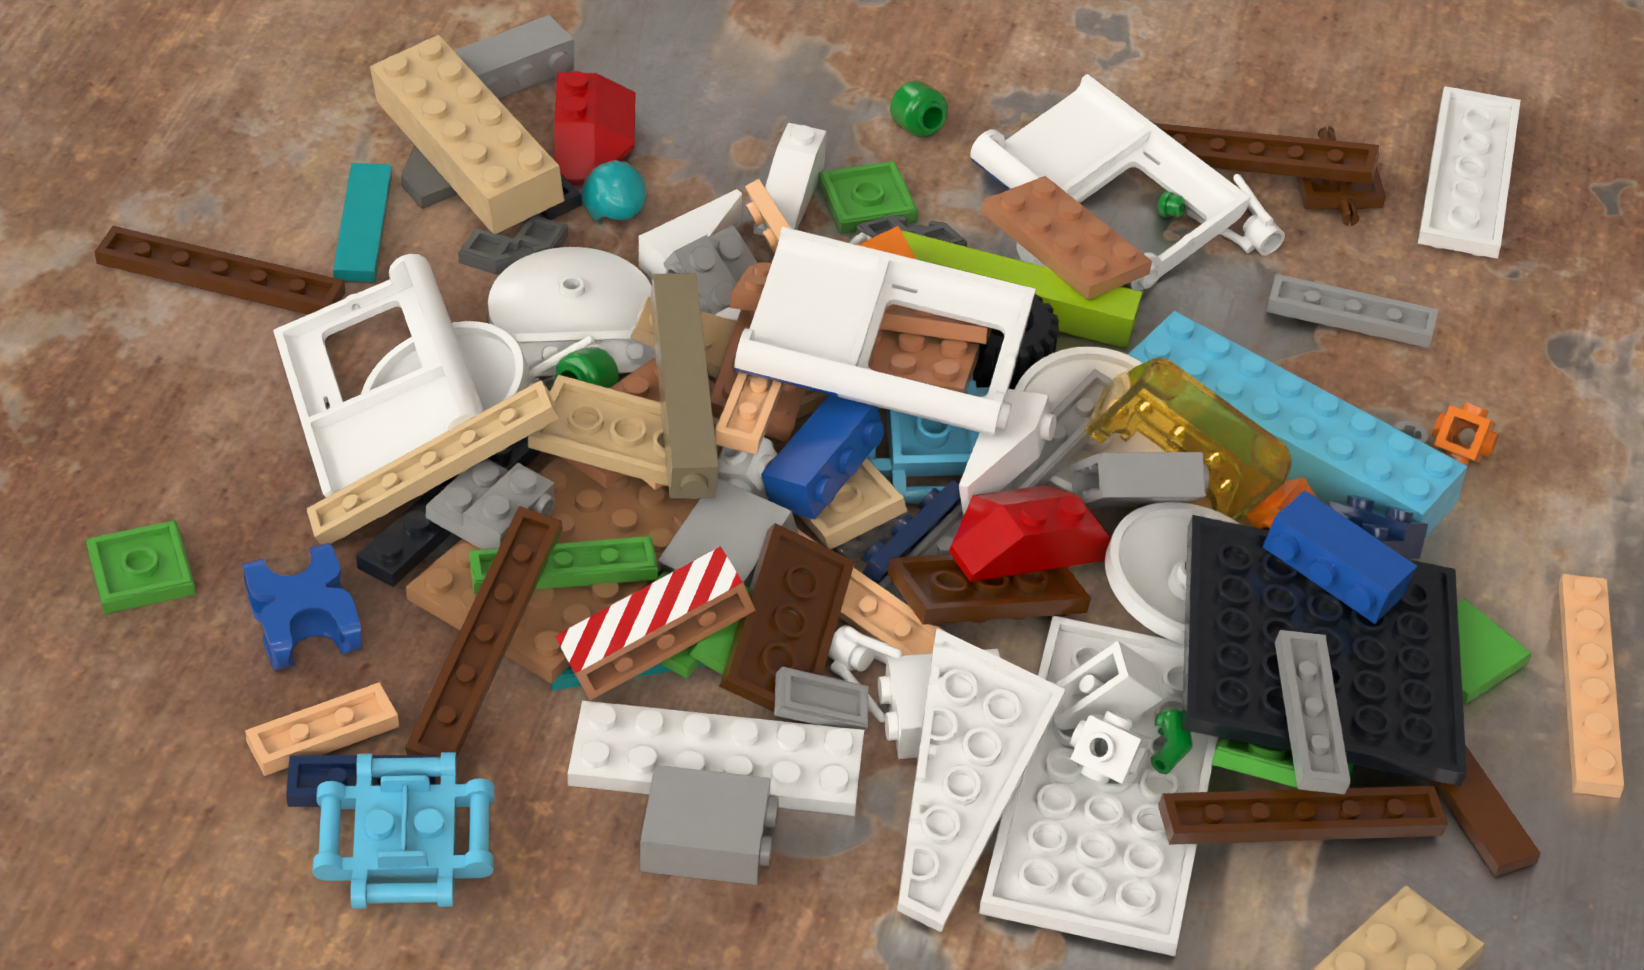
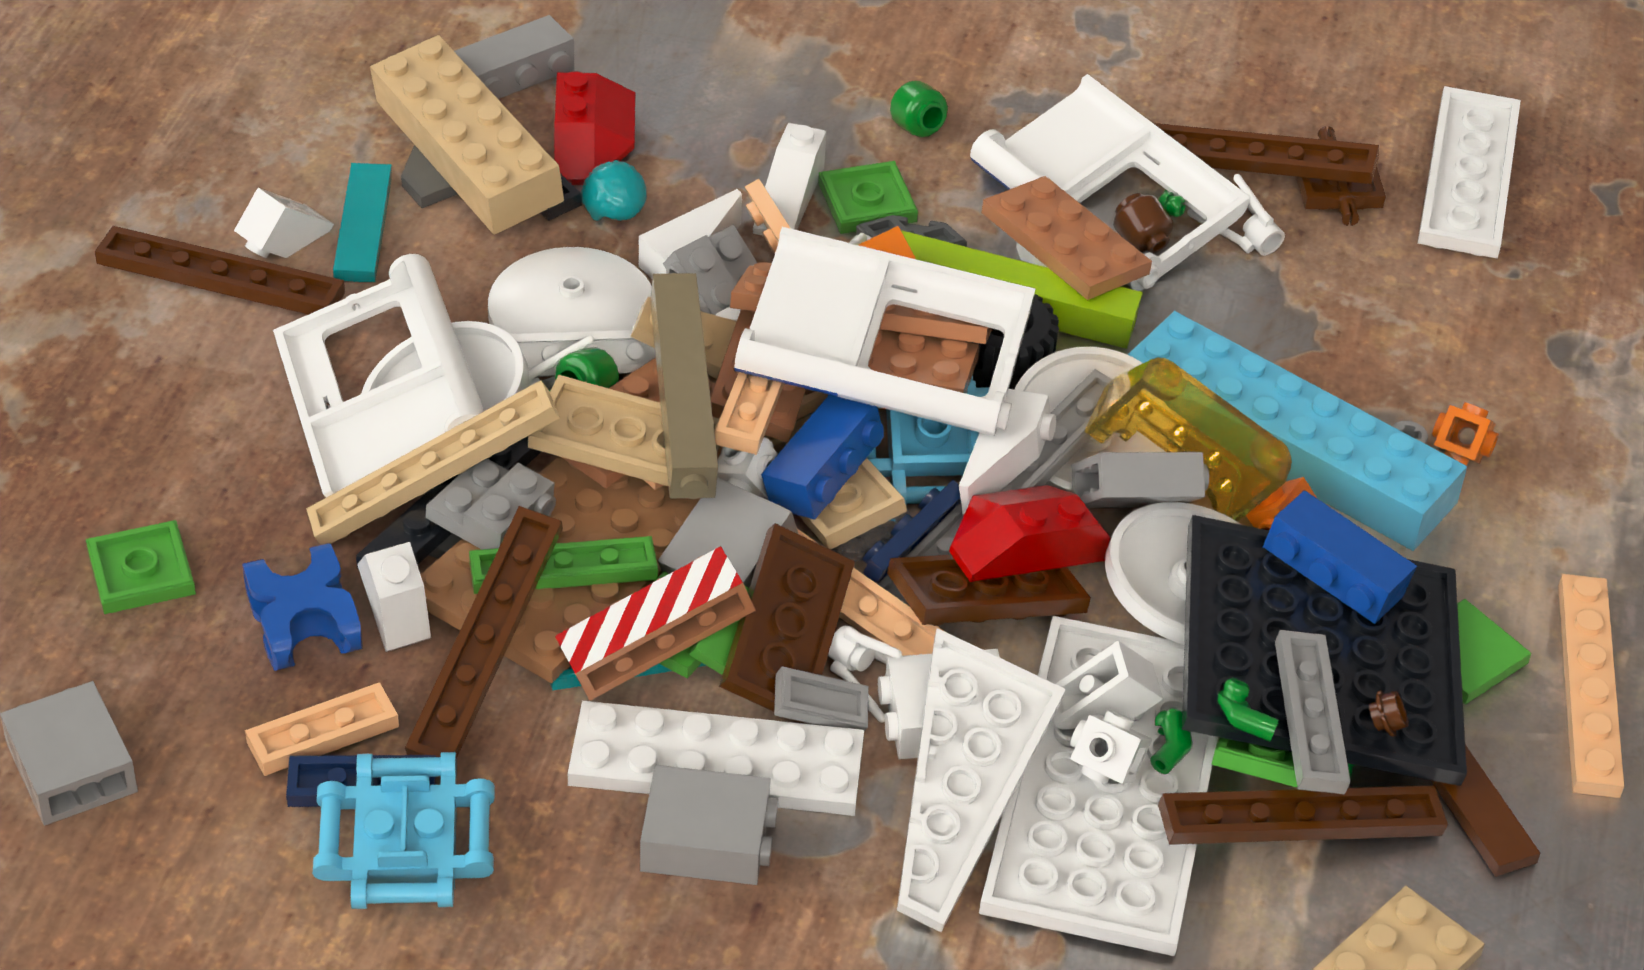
dark grey tile [458,216,568,274] -> none
light grey plate [1266,274,1439,348] -> none
dark blue plate [1329,495,1428,559] -> none
none -> light grey brick [0,681,138,826]
none -> white slope [234,188,334,258]
none -> white slope [358,542,431,652]
none -> reddish brown head [1113,193,1174,254]
none -> green arm [1218,678,1279,742]
none -> reddish brown plate [1369,690,1408,737]

